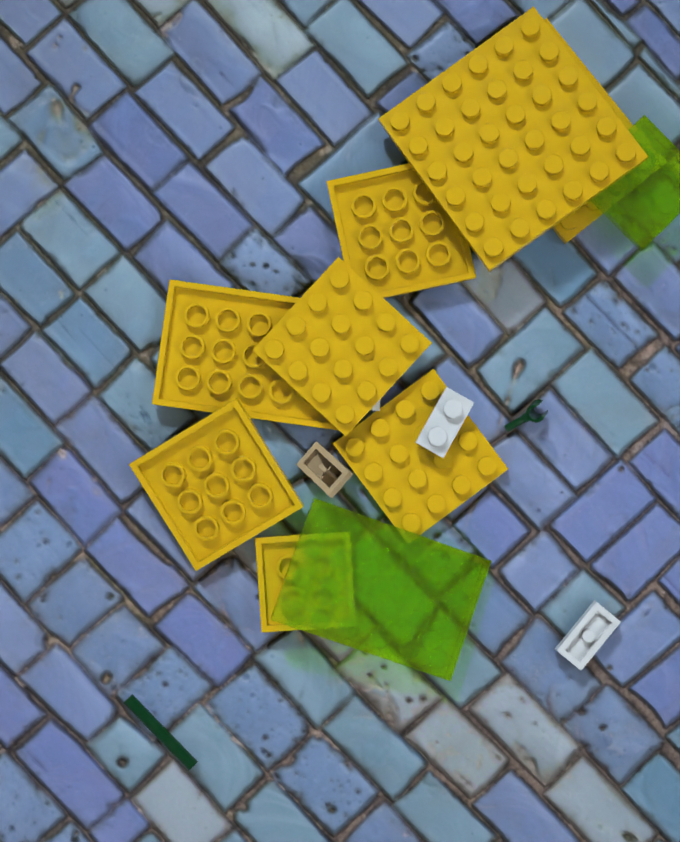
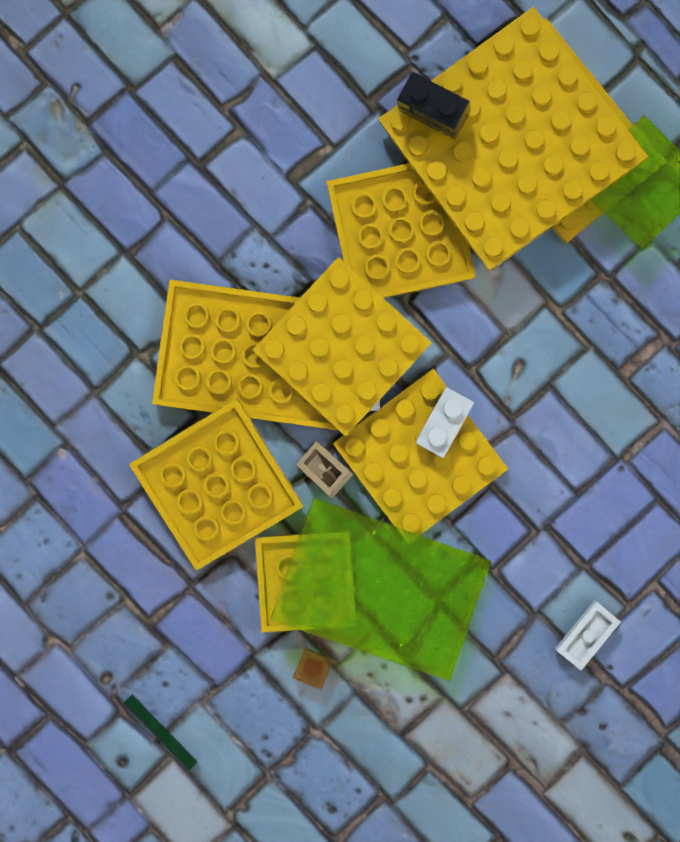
dark green hand [504,399,548,432] -> none
none -> clear orange plate [293,647,334,690]
none -> black brick [397,72,470,140]

